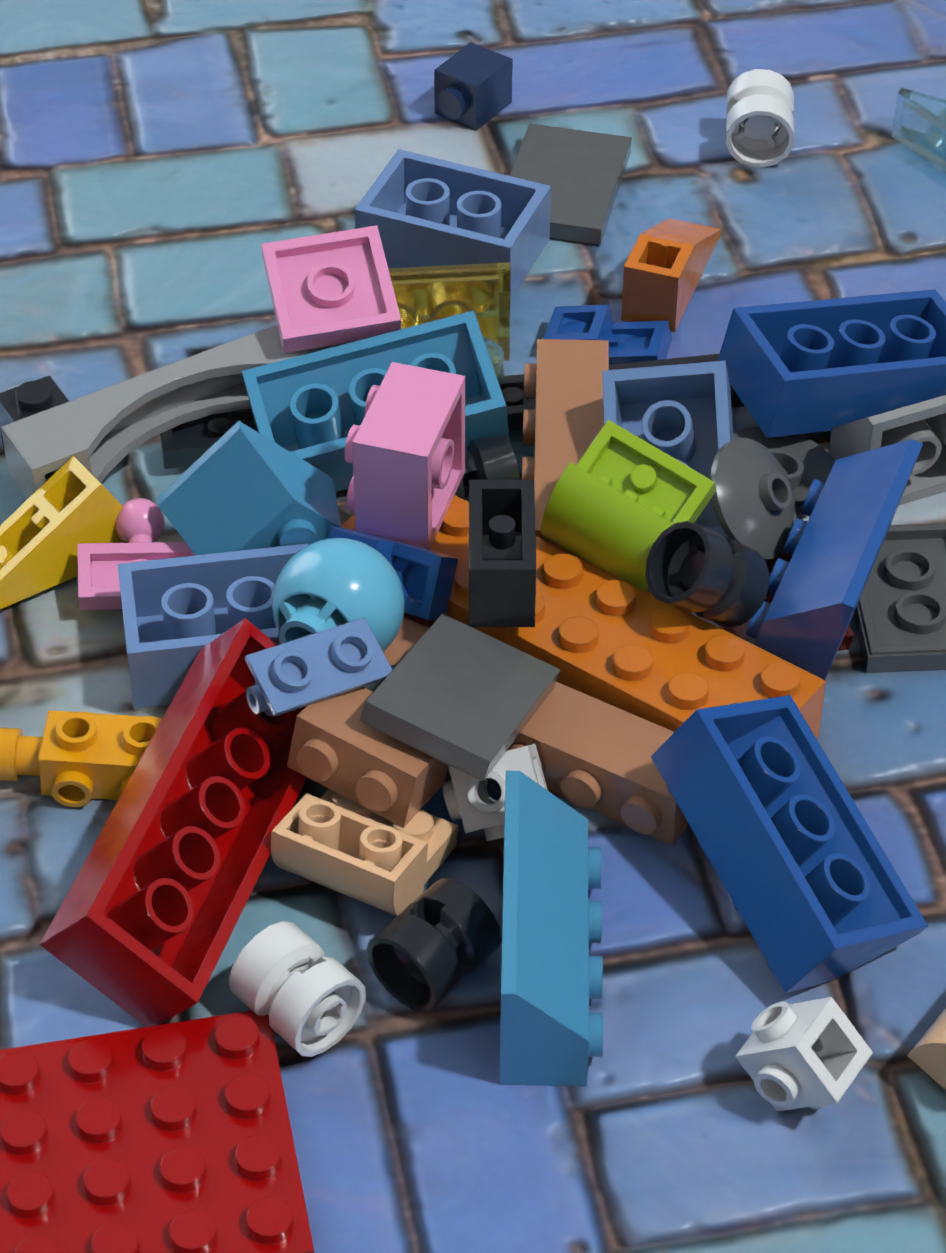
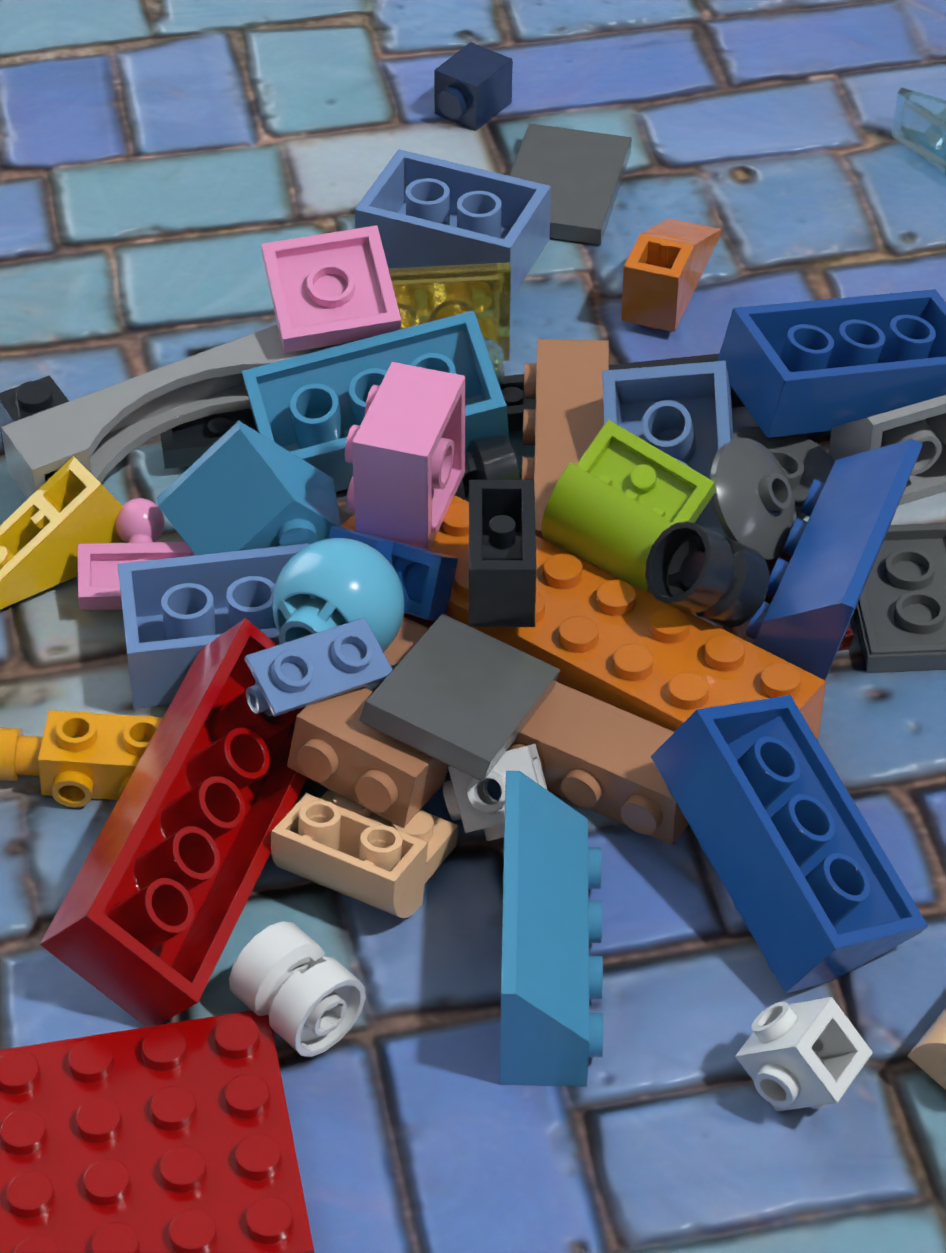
black wheel [366,878,502,1012] -> none
blue slope [543,305,672,365] -> none
white wheel [726,69,794,168] -> none

